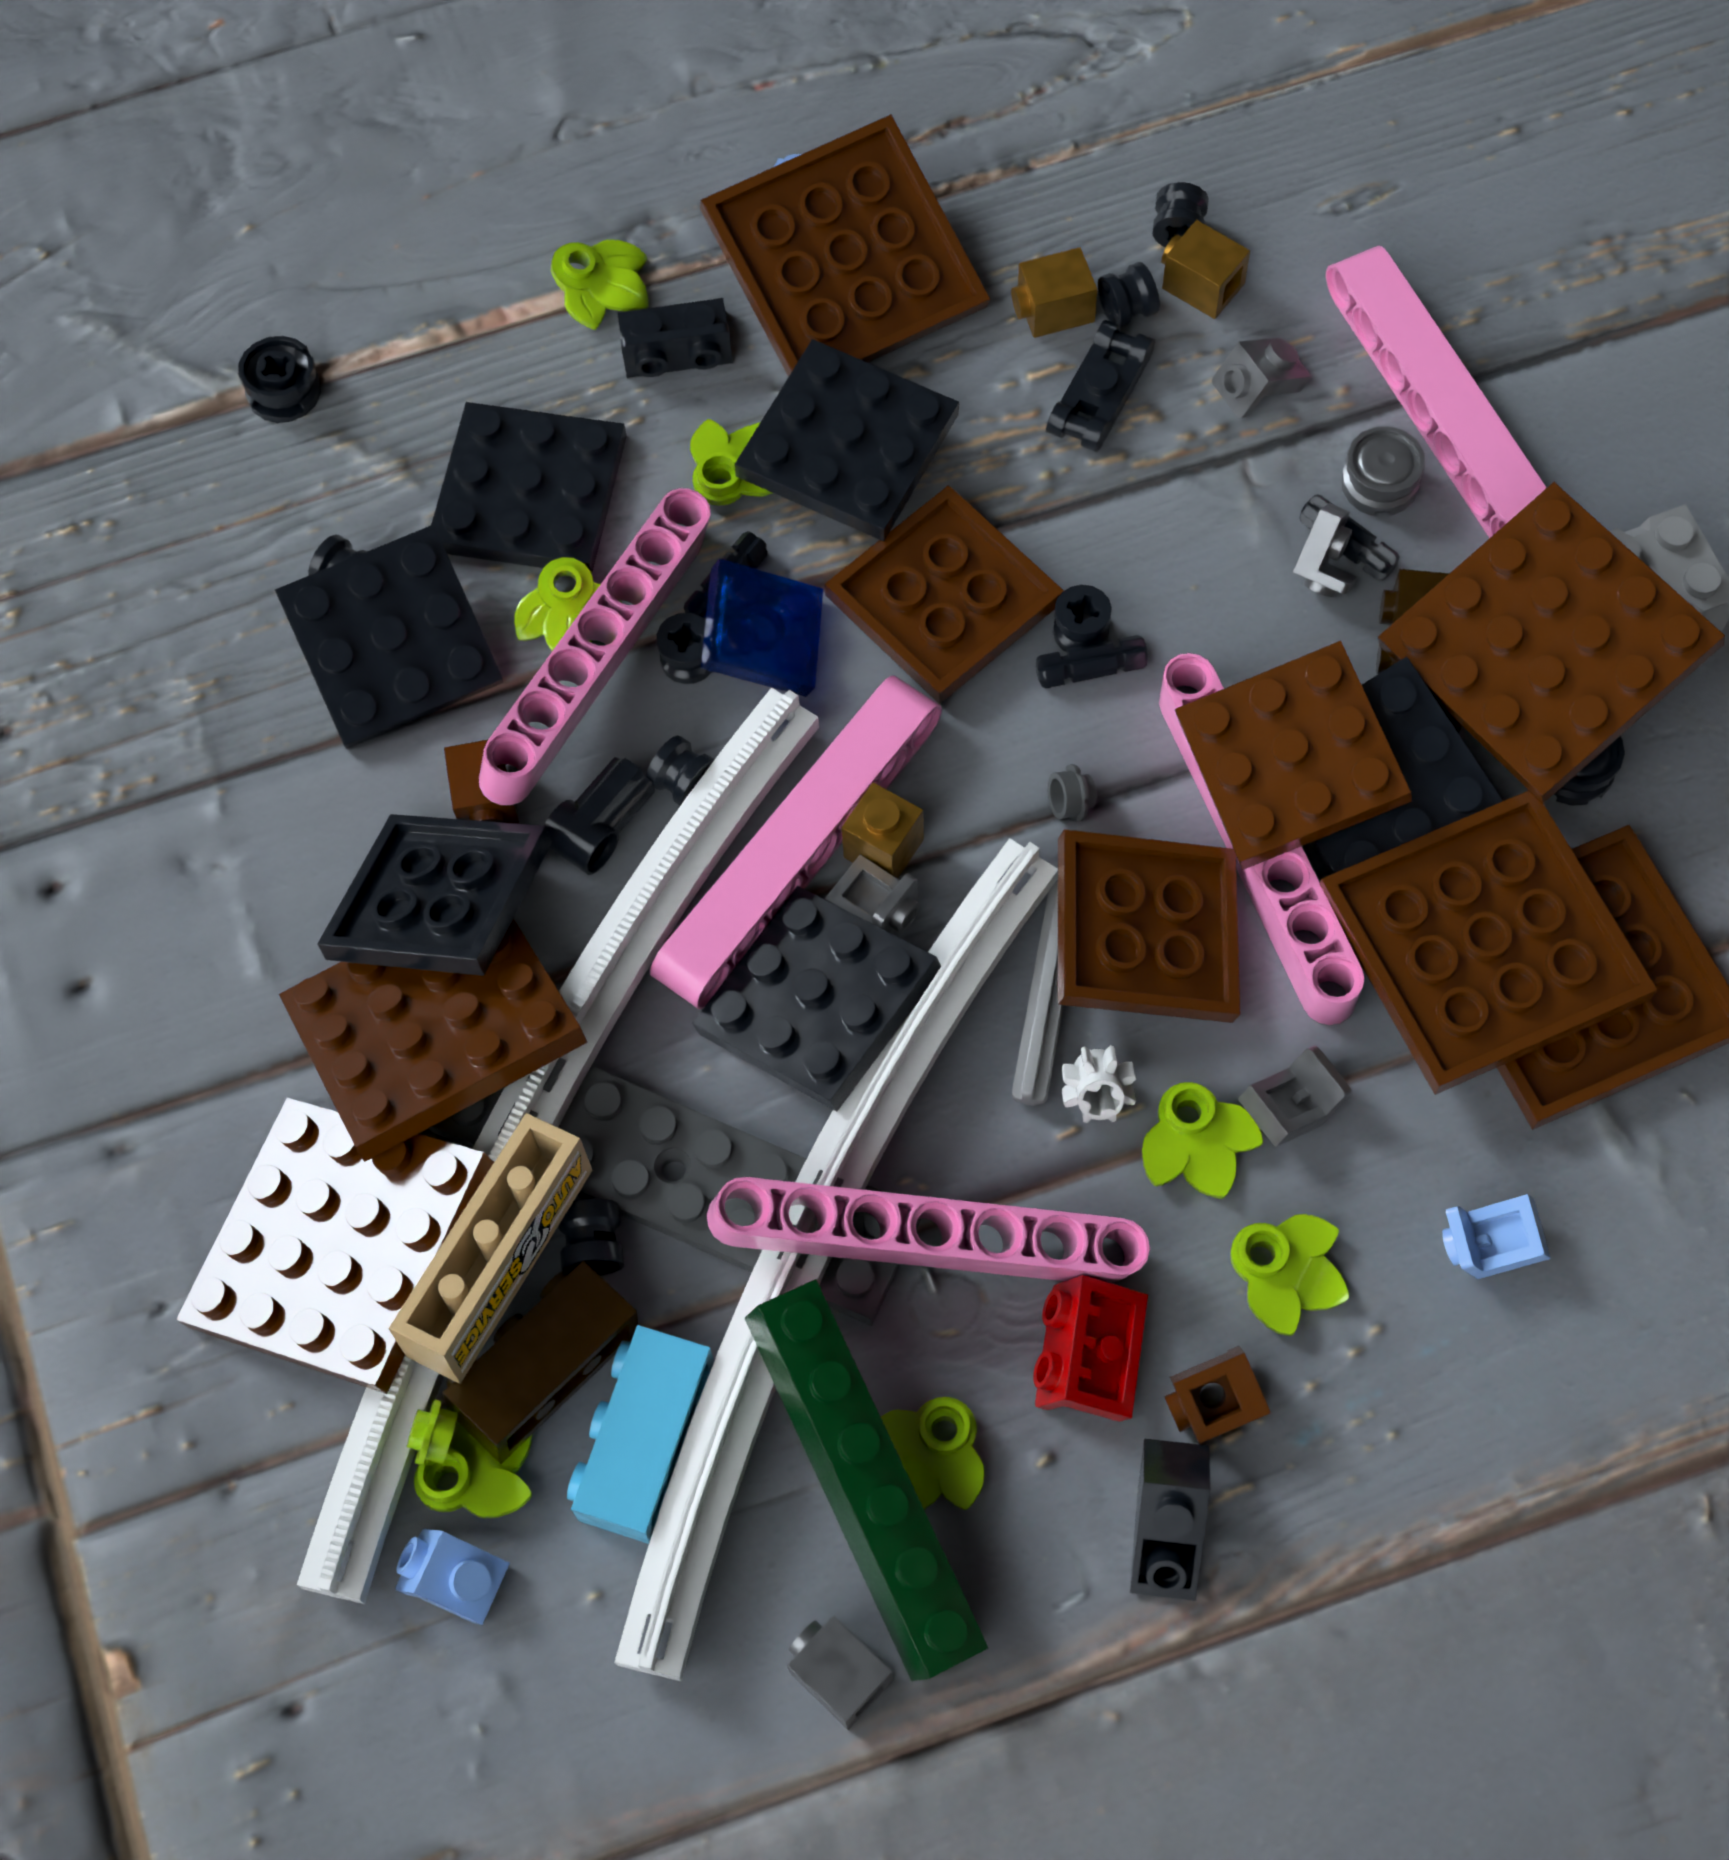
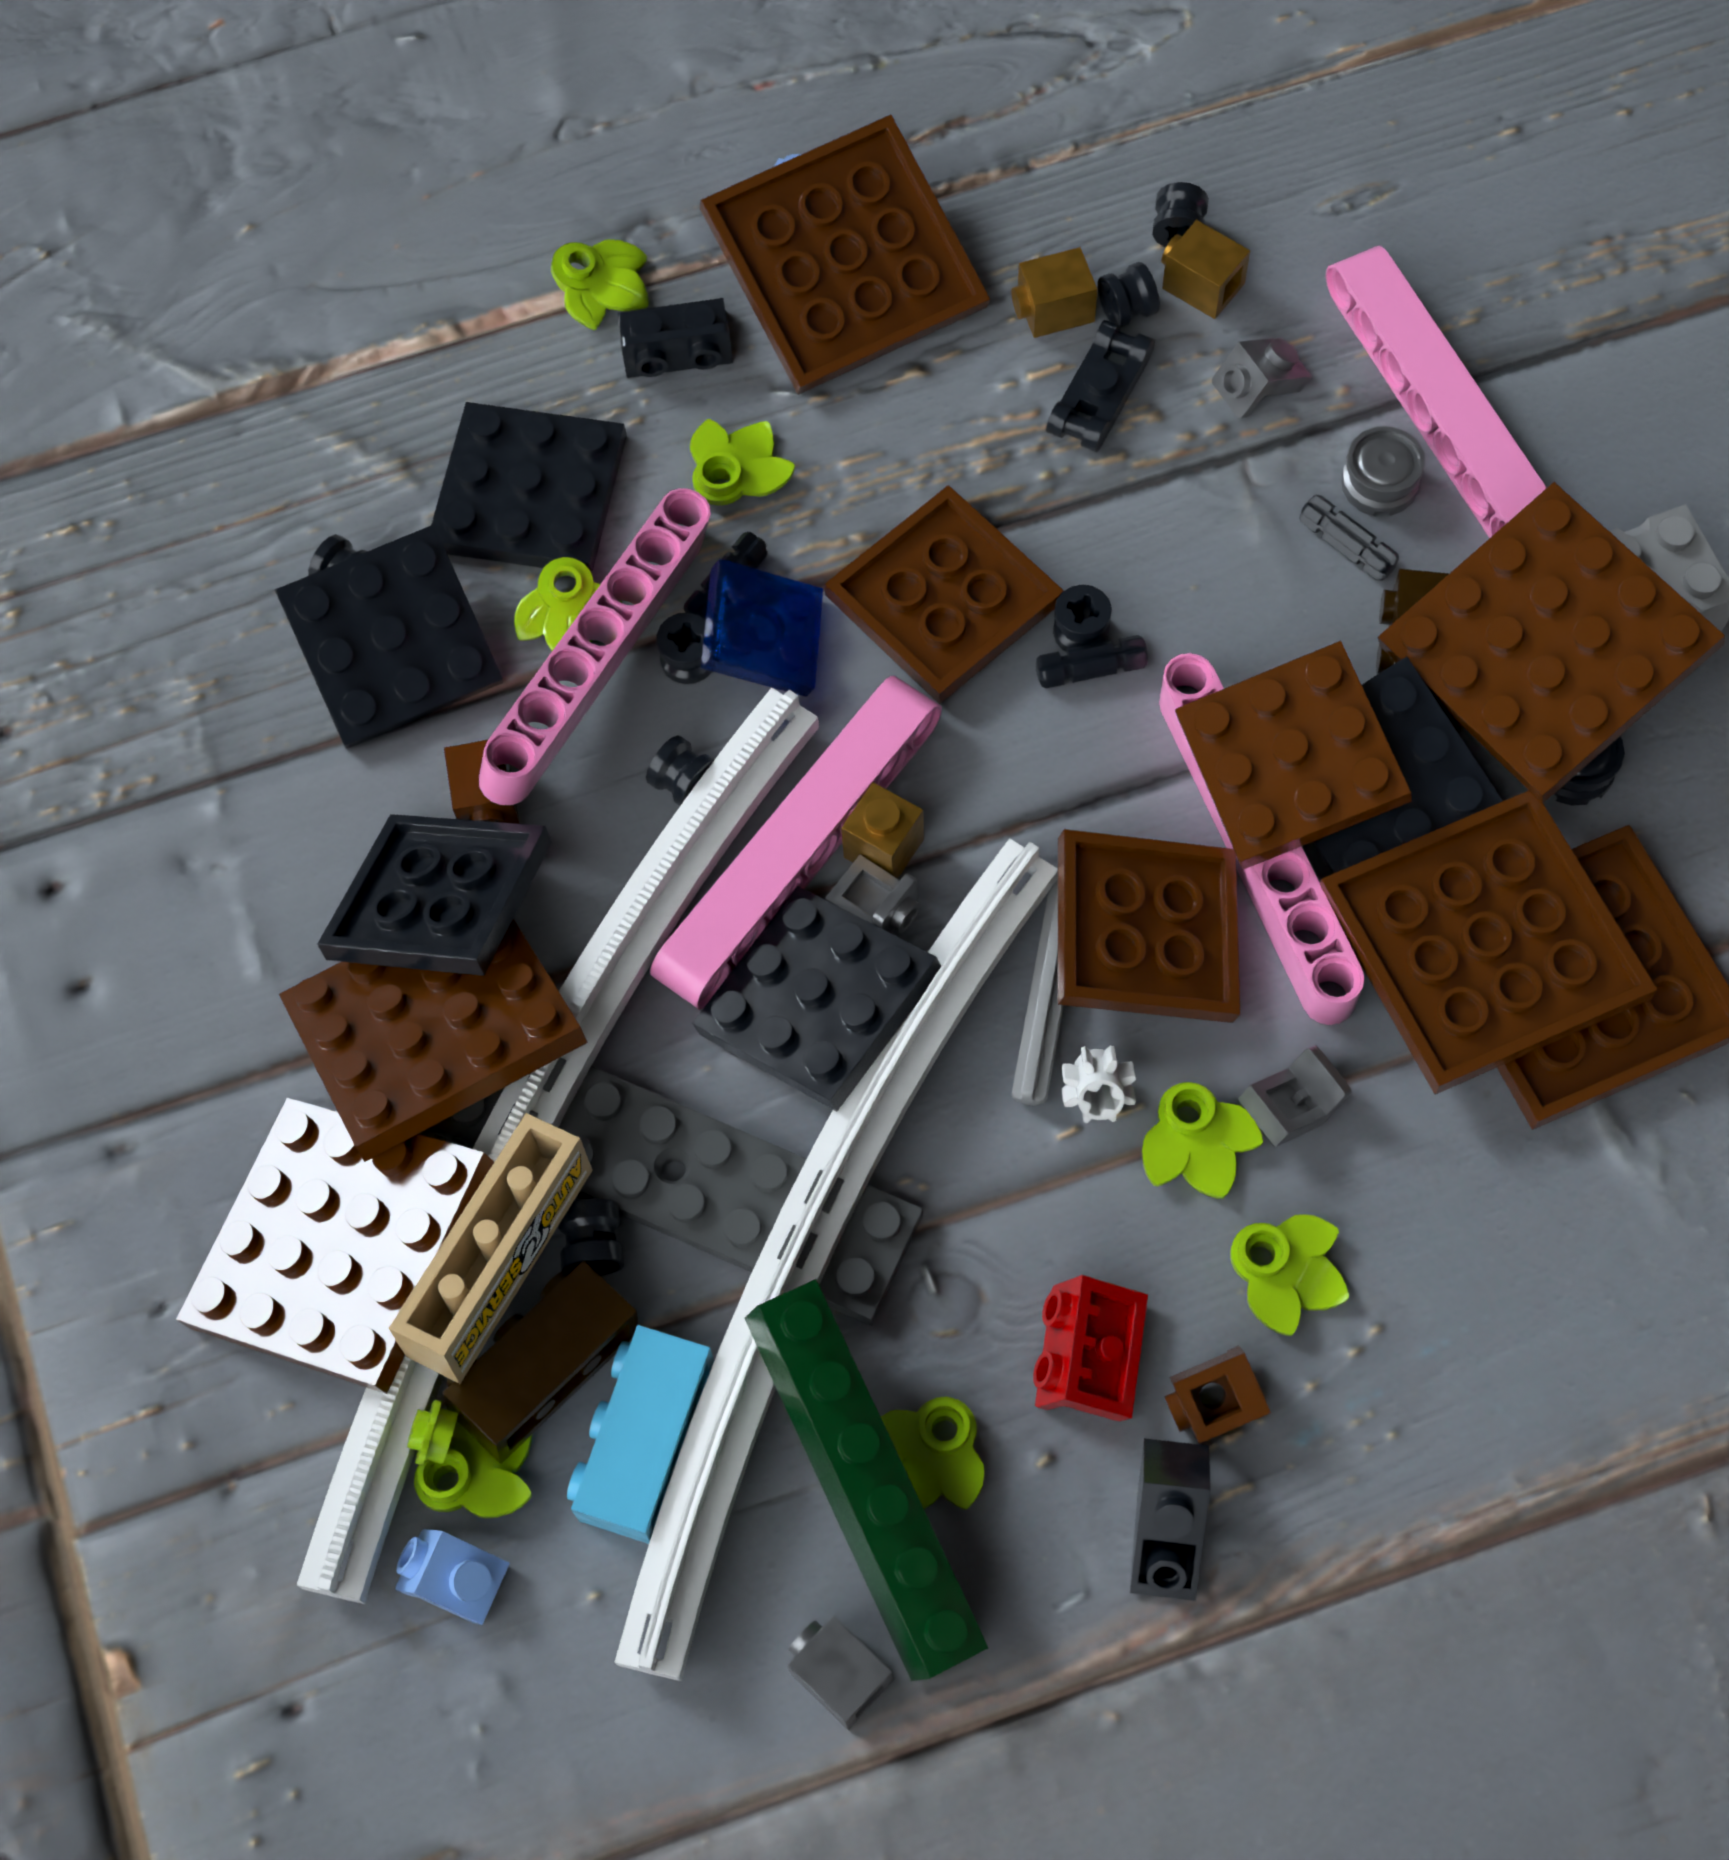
black wheel [238,336,321,423] -> none
black piece [544,757,655,875] -> none
bright pink beam [707,1177,1150,1284] -> none
black plate [734,339,959,541] -> none
dark grey plate [1048,764,1096,821] -> none
bracket [1293,503,1357,597] -> none
light blue bracket [1442,1194,1551,1279] -> none

